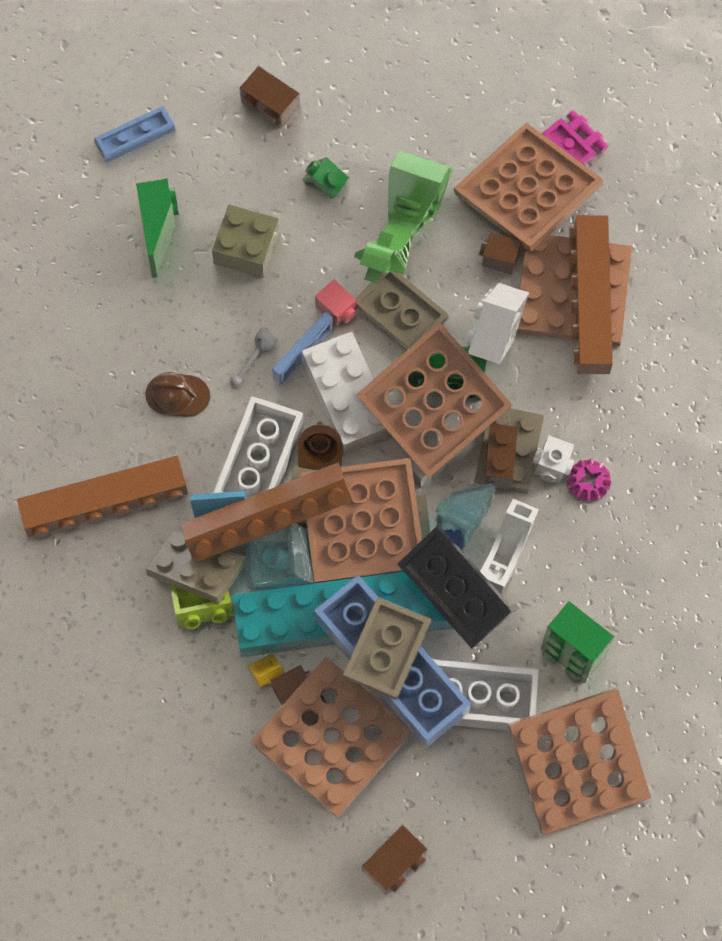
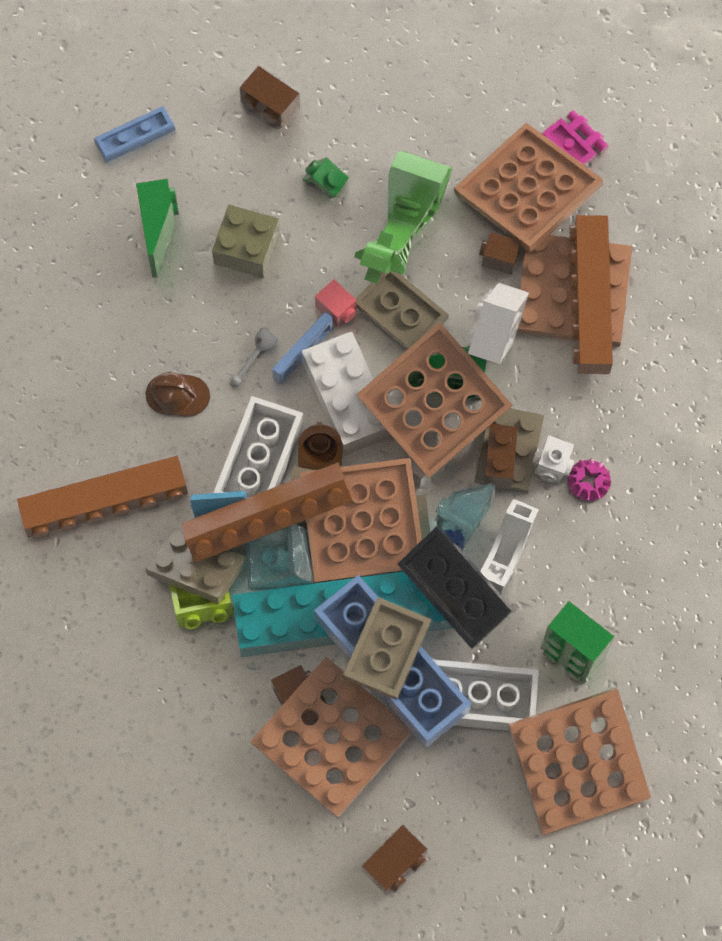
yellow plate [247,653,284,687] -> none

